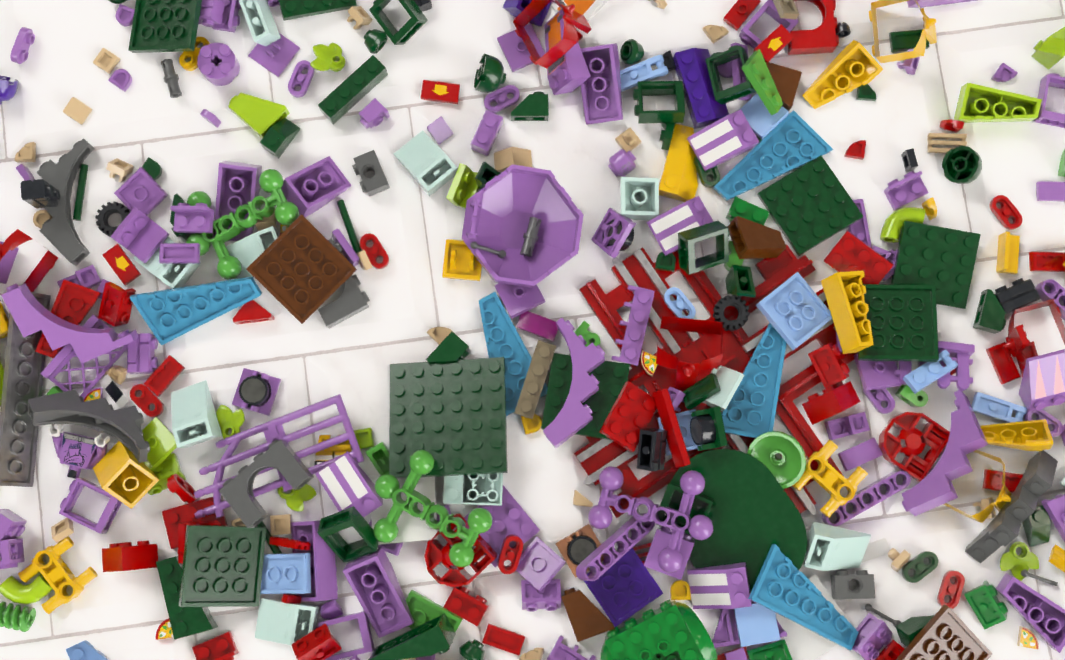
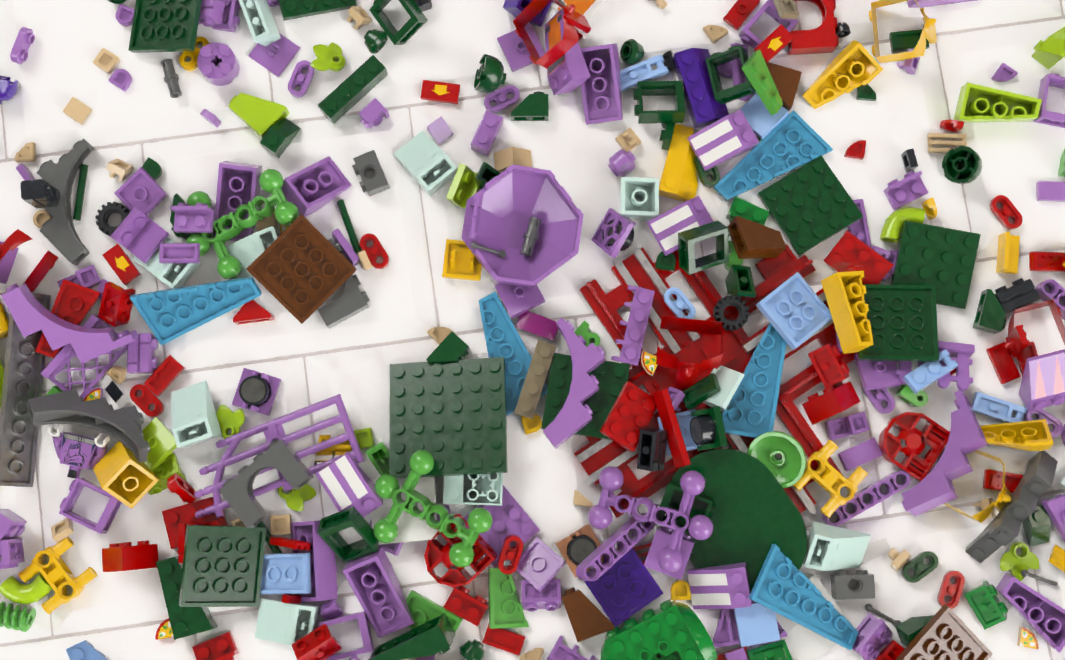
none -> bright green wing [488,568,529,629]

